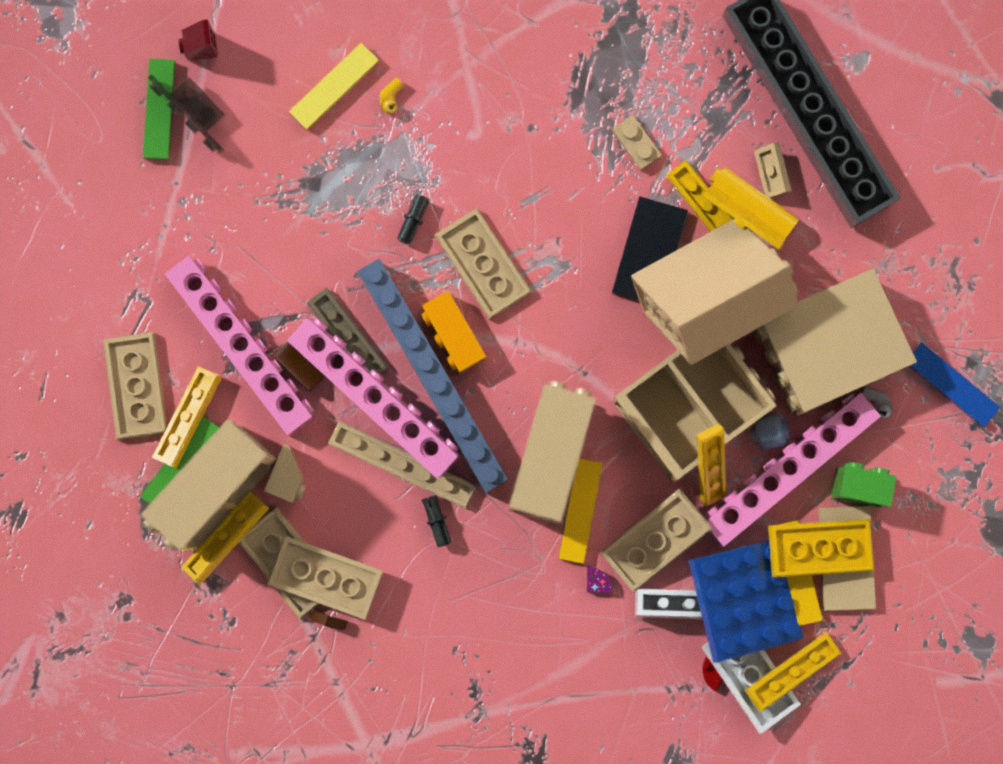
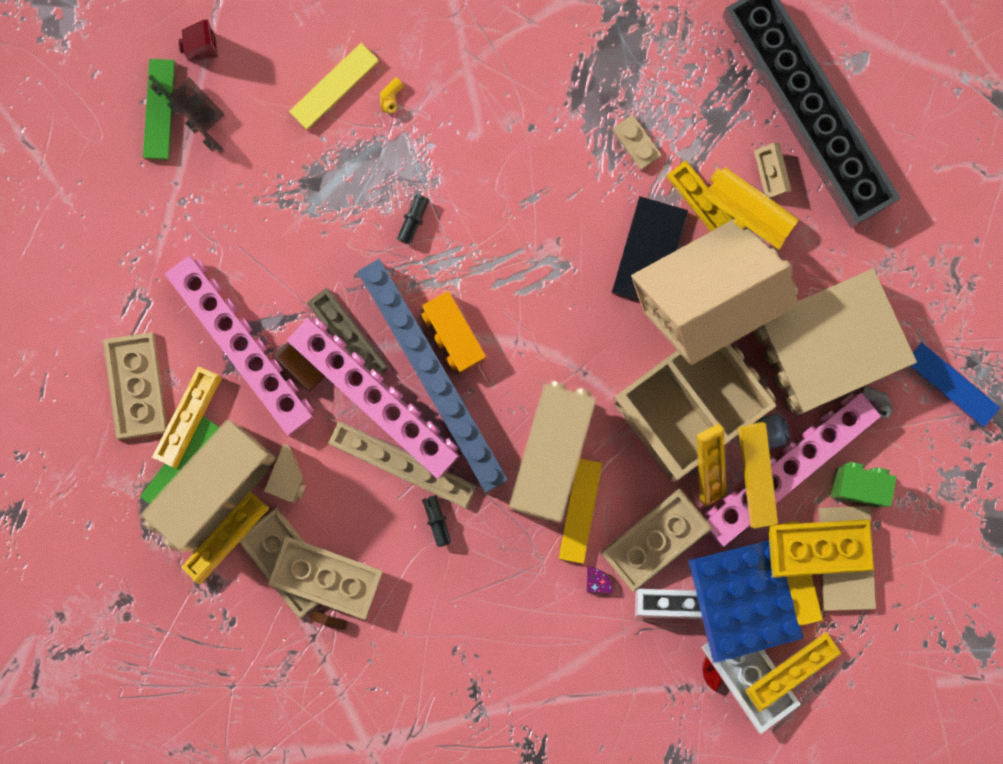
tan tile [435,208,532,320] -> none
none -> yellow tile [738,422,778,529]

